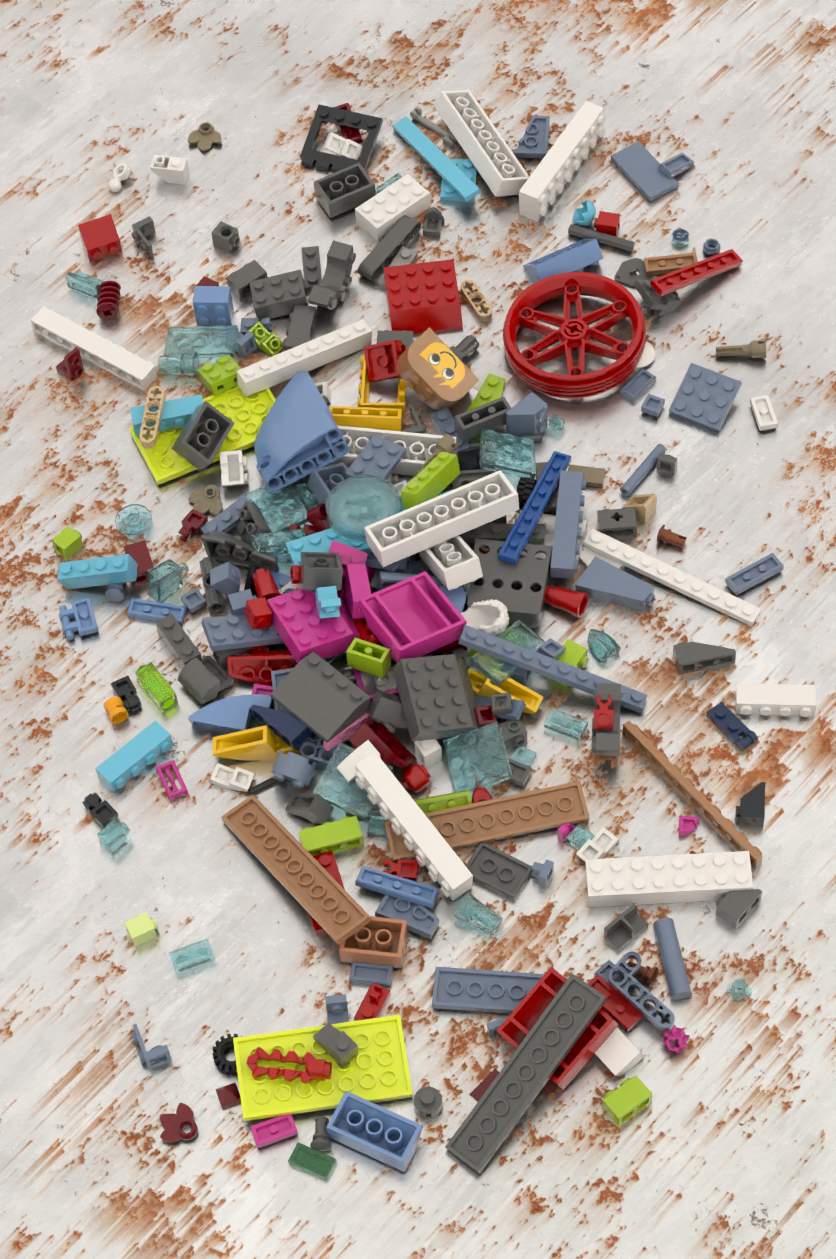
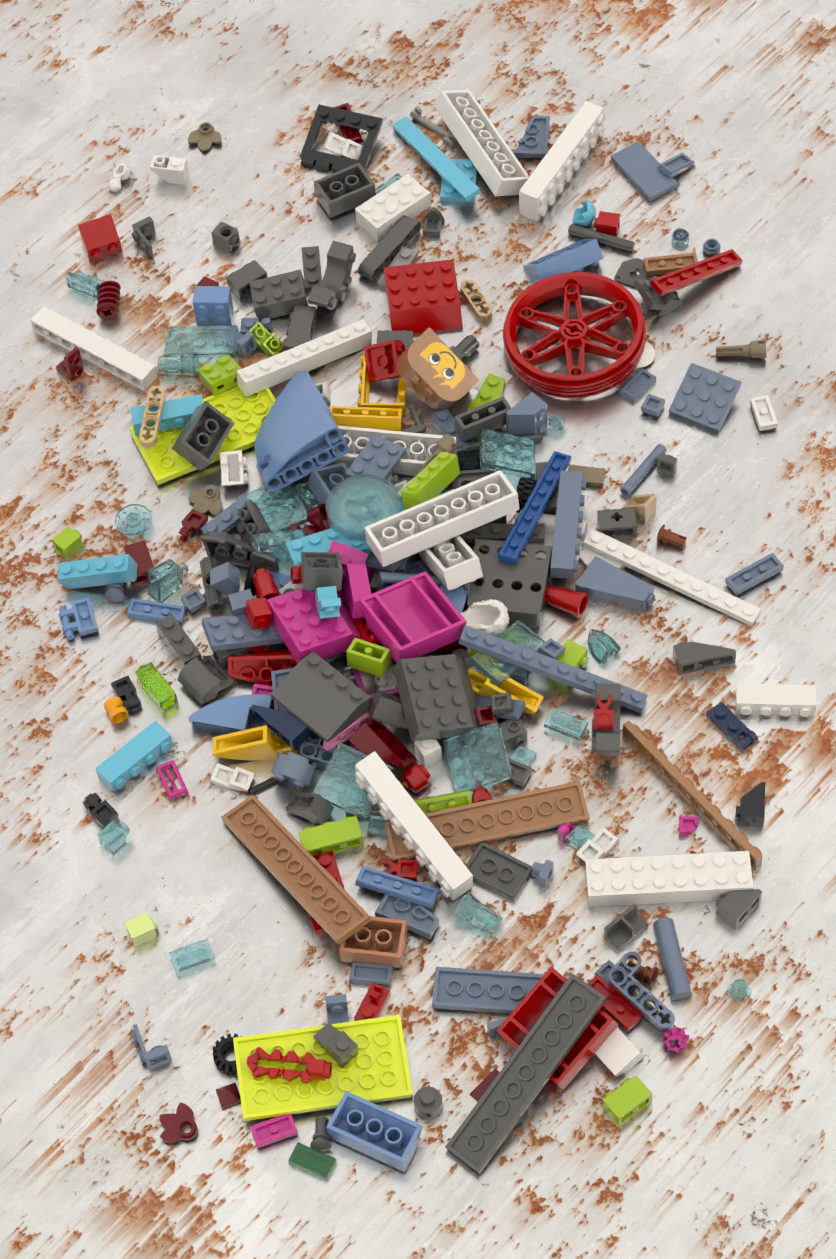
white slope [337,740,380,783] -> none

